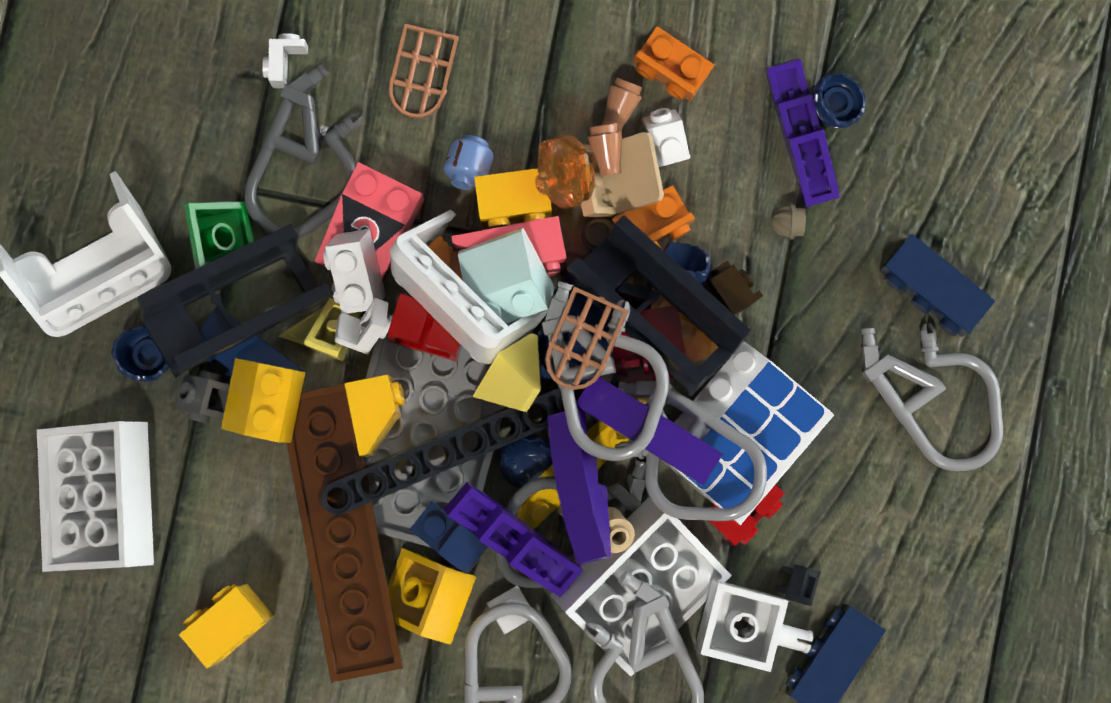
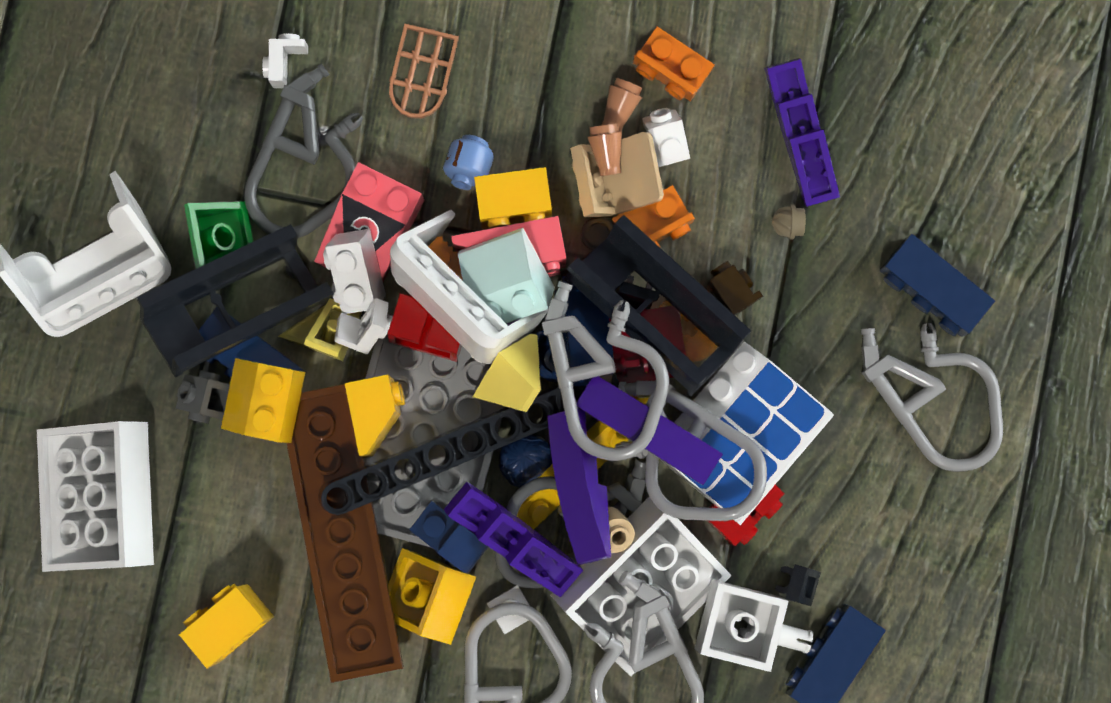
dark blue hair [111,326,169,382] -> none
clear orange plate [535,135,595,209] -> none
nougat window [545,287,629,390] -> none
dark blue hair [663,242,711,285] -> none
dark blue hair [813,72,866,128] -> none

